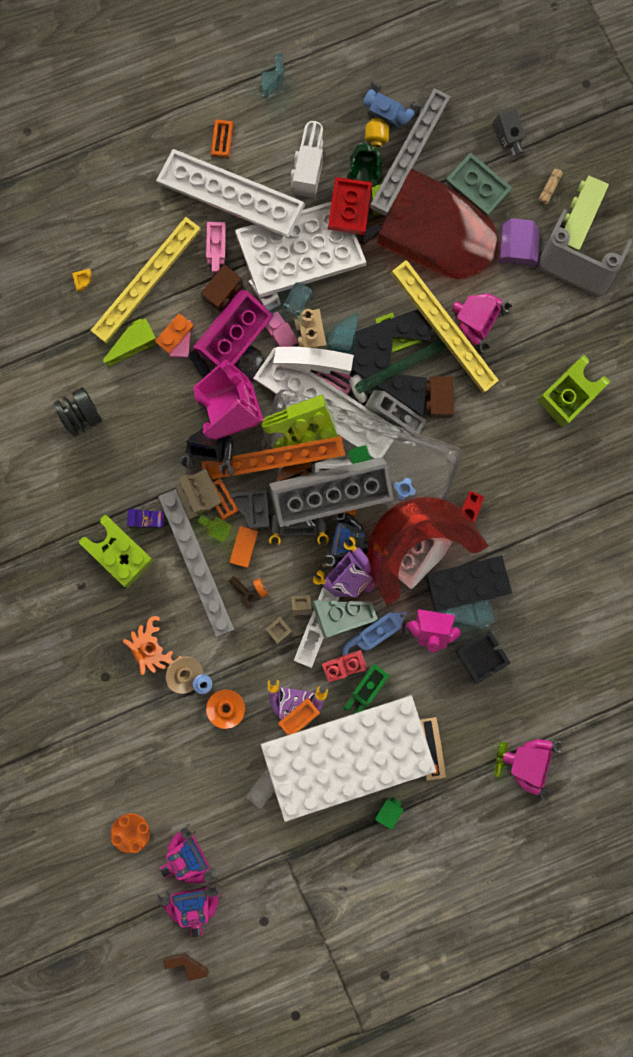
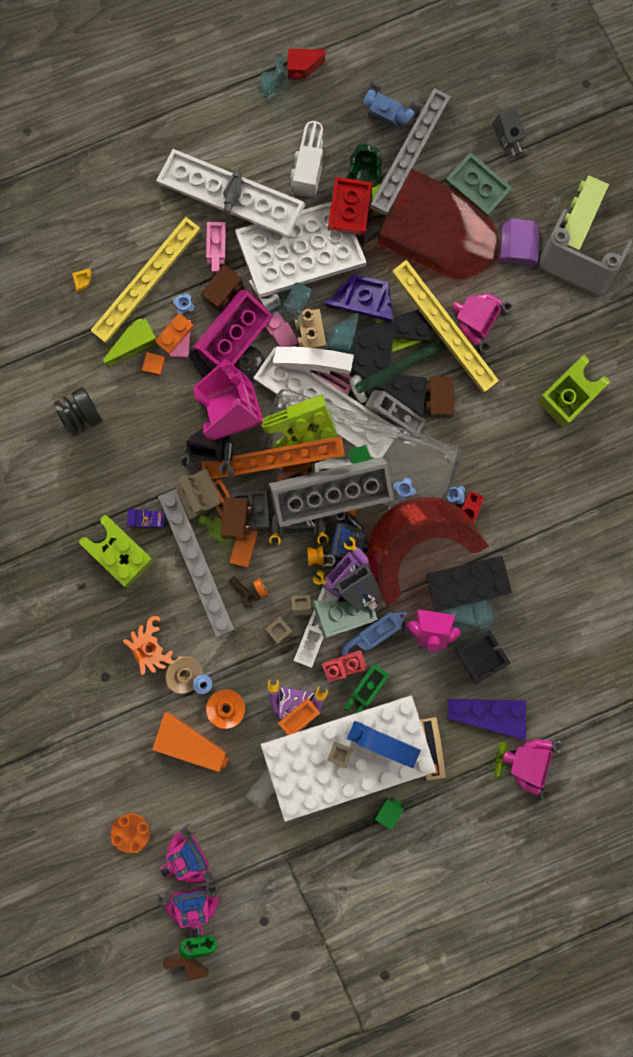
orange tile [211,119,234,159] -> none
yellow head [365,118,389,148] -> none
white slope [385,519,452,589] -> none
tan axle [539,169,563,204] -> none
none -> orange tile [142,352,165,376]
none -> orange slope [152,712,229,772]
none -> light blue plate [173,294,195,315]
none -> green beam [179,935,217,960]
none -> reddish brown brick [220,497,253,541]
none -> dark grey piece [223,171,242,213]
none -> red slope [287,48,325,80]
none -> light orange wheel [307,546,324,566]
none -> dark purple wing [325,274,393,322]
none -> dark tan plate [327,741,353,768]
none -> dark grey torso [335,563,381,610]
none -> blue arch [347,721,421,768]
none -> light blue plate [447,486,465,506]
none -> dark purple wing [447,699,526,740]

